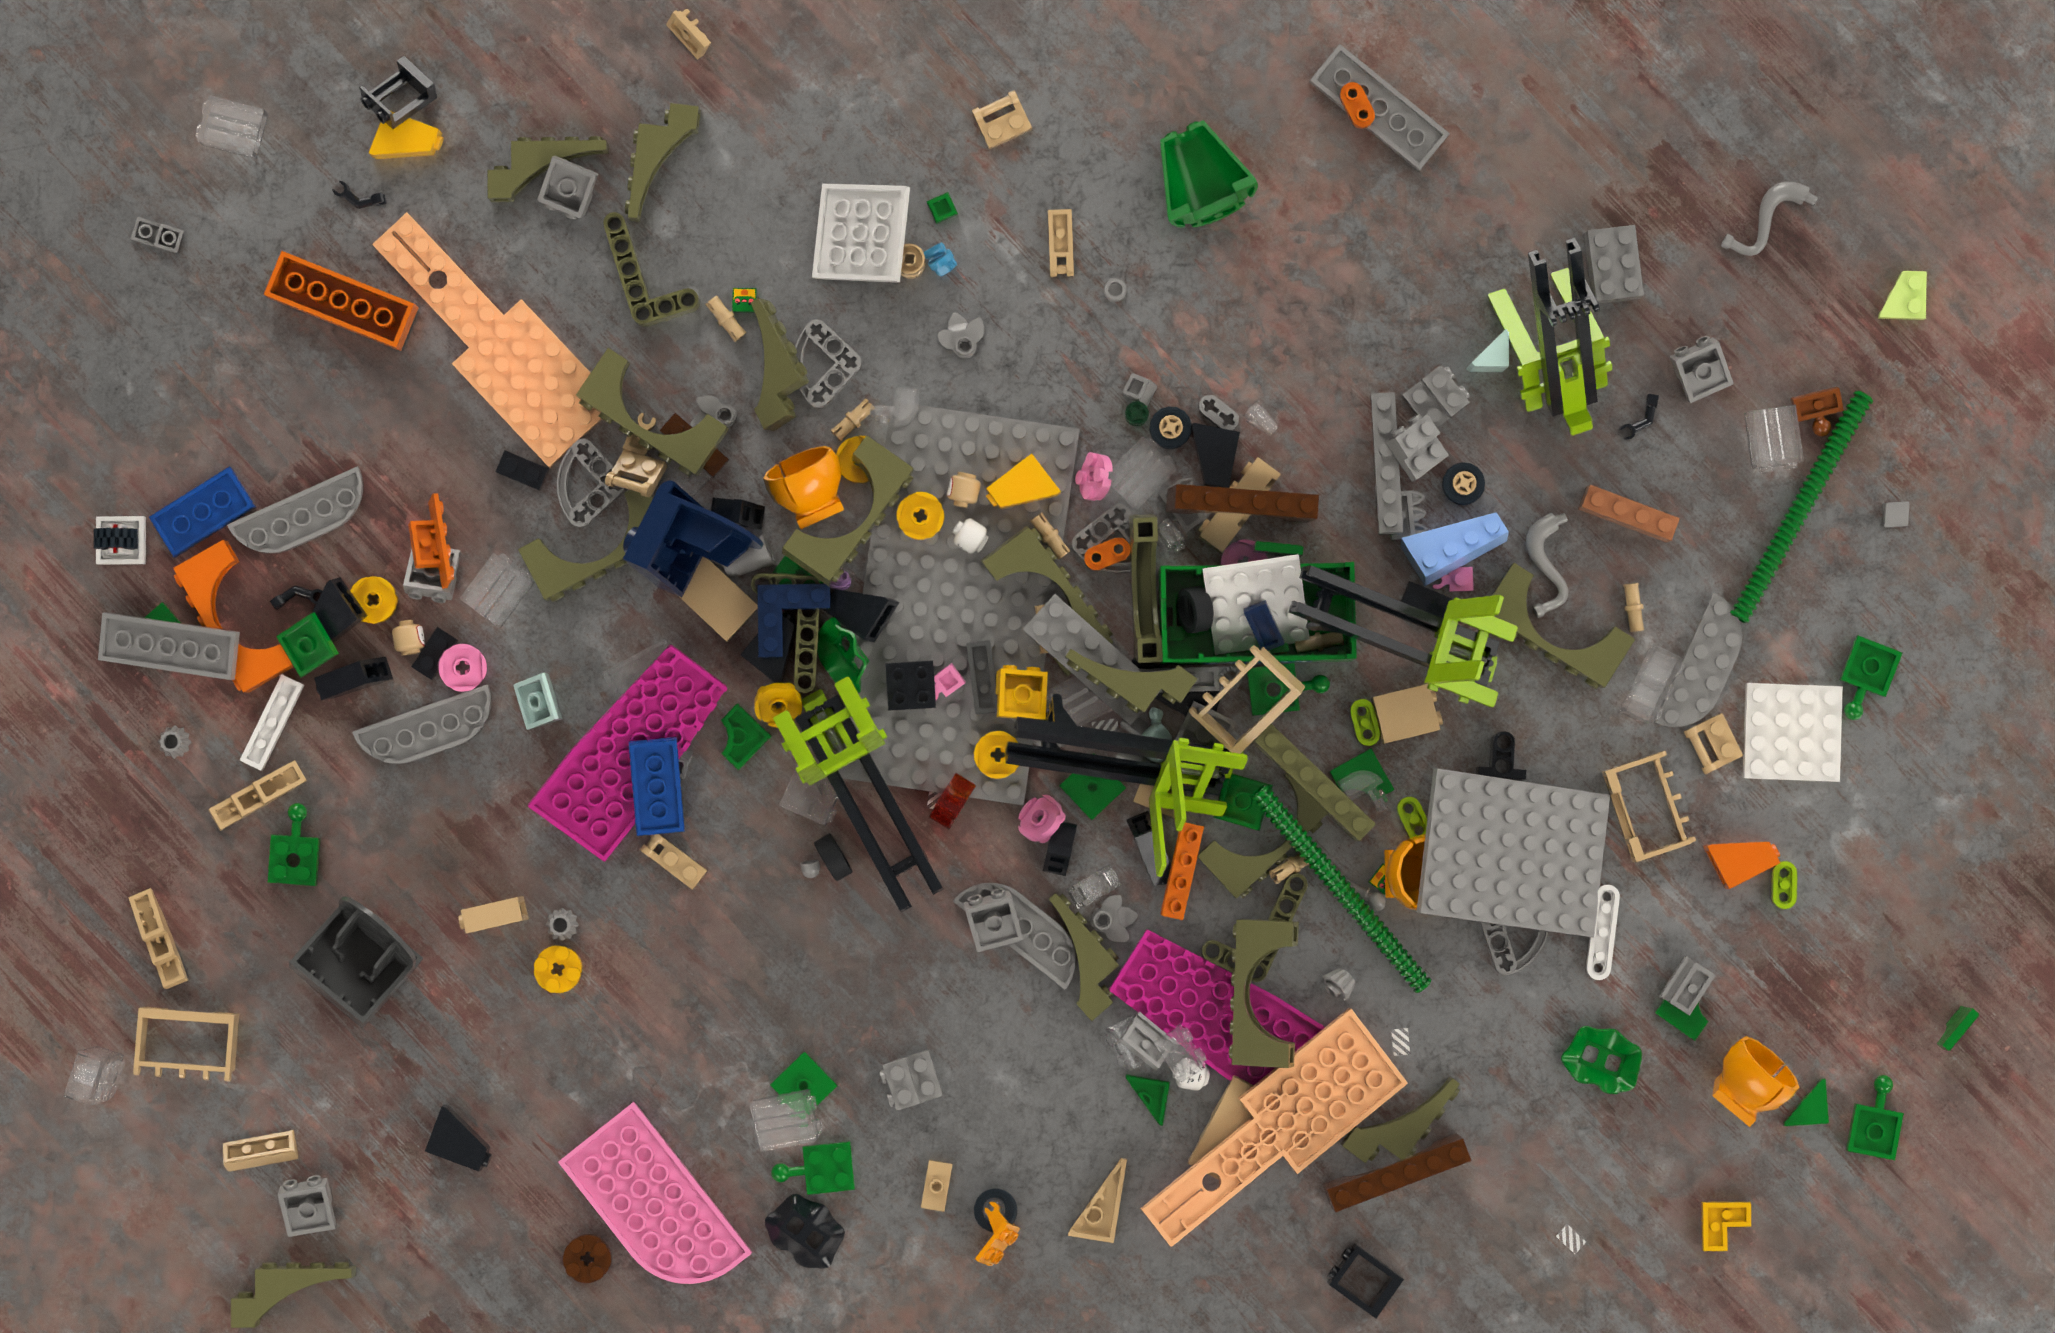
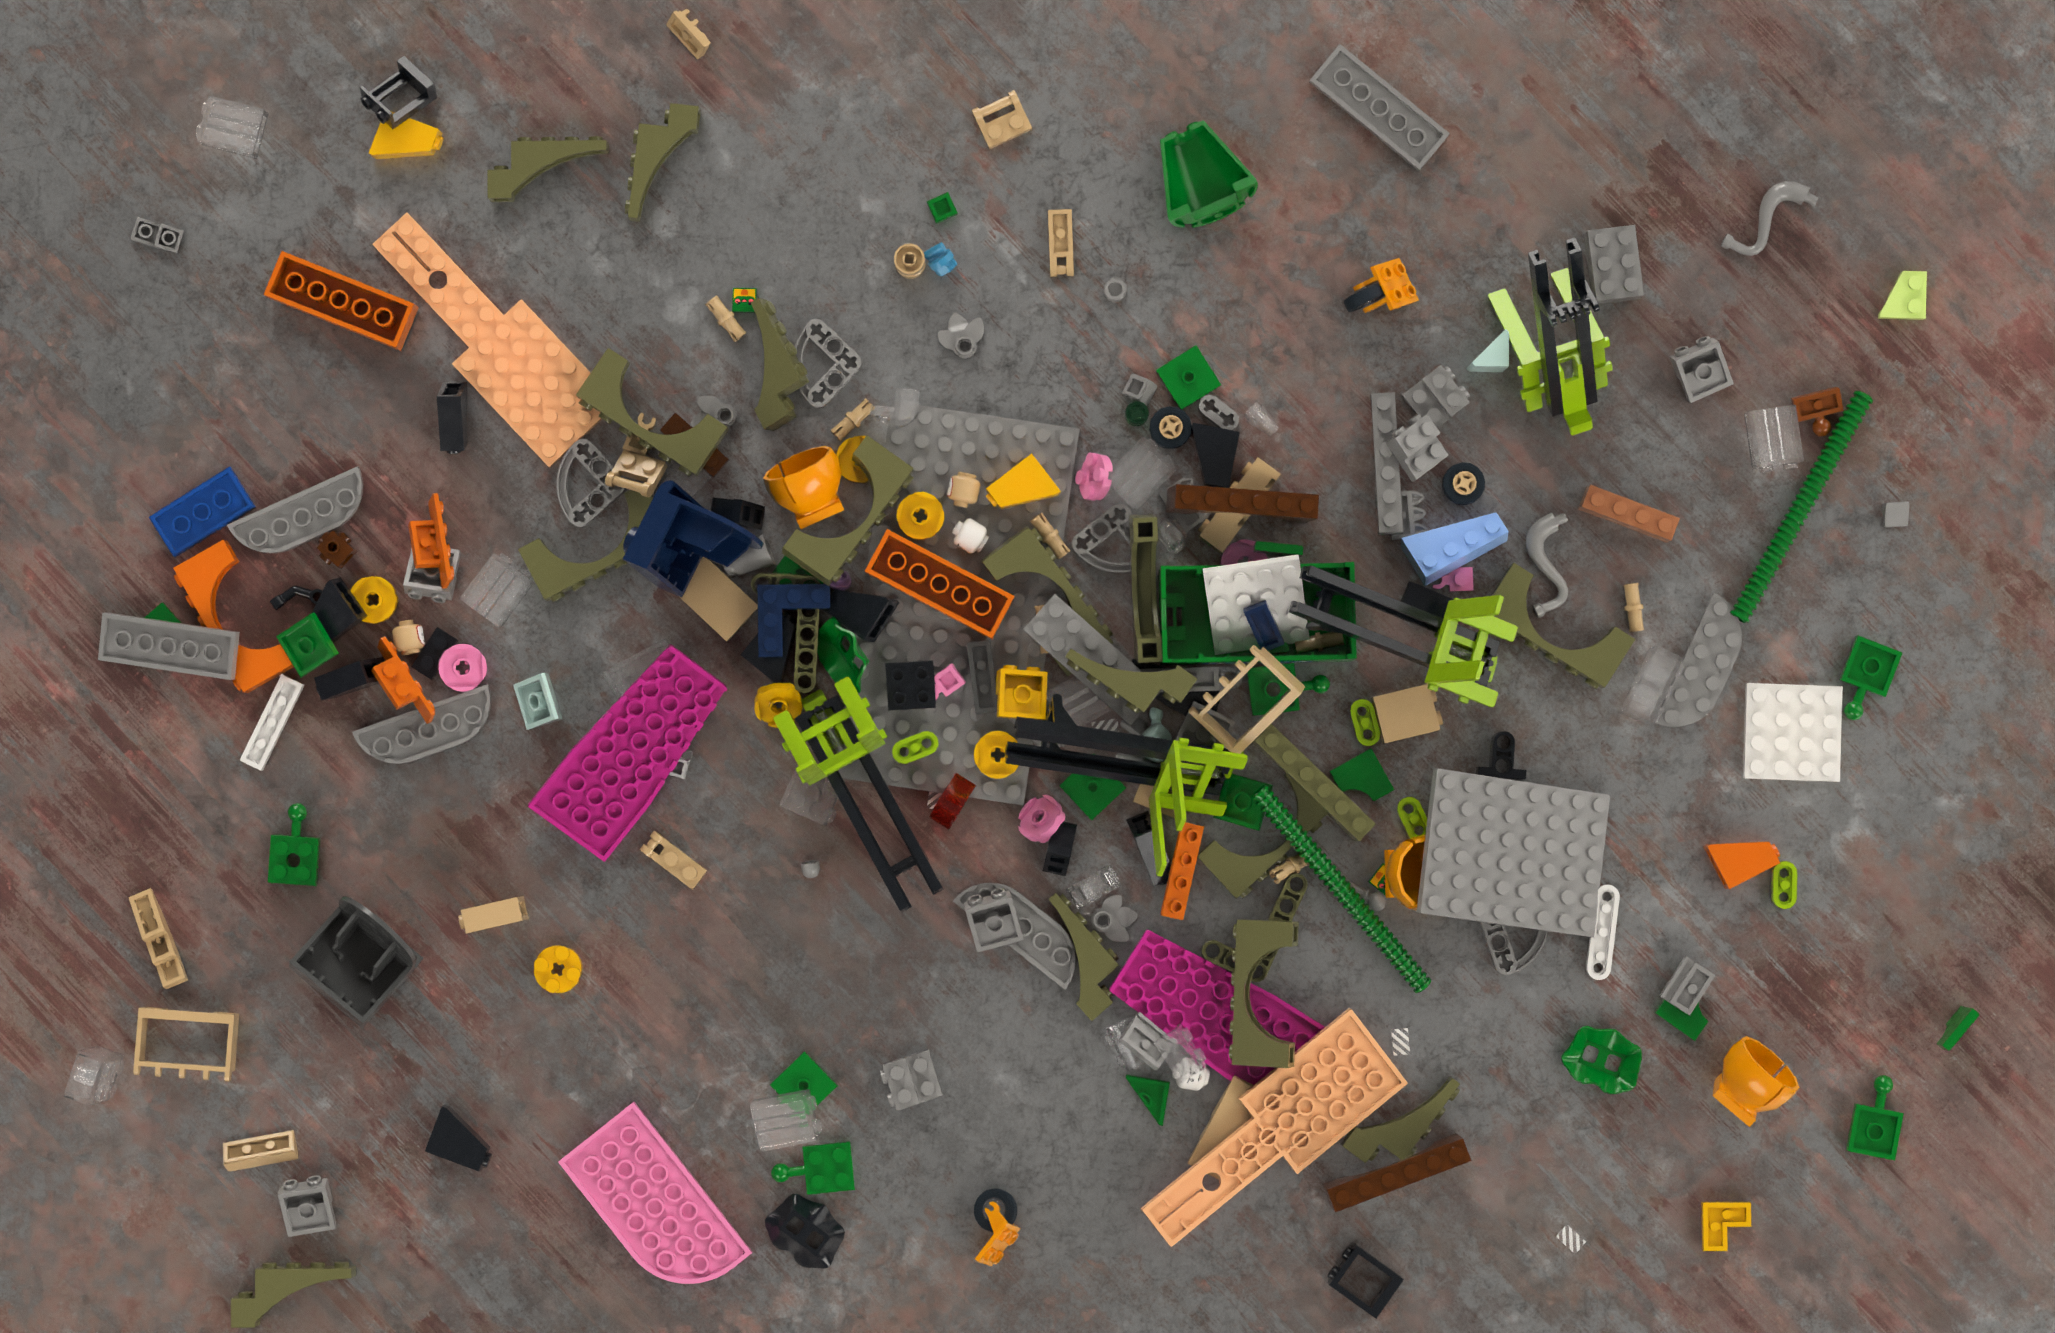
white plate [94,516,146,565] -> none
light grey piece [157,725,191,759] -> none
tan slope [208,760,307,831] -> none
black arm [332,181,387,209] -> none
black plate [495,450,549,491] -> none
light grey plate [537,156,598,220] -> none
light grey piece [545,908,579,941] -> none
reddish brown plate [563,1234,612,1283] -> none
olive beam [603,212,700,327] -> none
blue tile [628,737,685,836] -> none
green tile [721,703,772,770] -> none
white plate [812,184,910,283] -> none
black tyre [814,833,853,881] -> none
tan plate [921,1160,953,1212] -> none
tan wing [1068,1158,1127,1243] -> none
orange plate [1084,537,1130,571] -> none
black tyre [1176,586,1214,633] -> none
light grey piece [1322,968,1355,1001] -> none
clear brick [1337,770,1388,813] -> none
orange plate [1340,82,1375,129] -> none
tan hinge [1602,750,1696,862] -> none
black arm [1619,394,1659,440] -> none
tan plate [1684,713,1743,774] -> none
green tile [1783,1079,1829,1126] -> none
none -> reddish brown brick [317,530,358,569]
none -> orange bracket [372,636,435,724]
none -> black slope [437,382,467,454]
none -> orange brick [865,529,1015,640]
none -> lime plate [892,731,939,764]
none -> green plate [1156,345,1221,410]
none -> light orange plate [1344,258,1419,313]

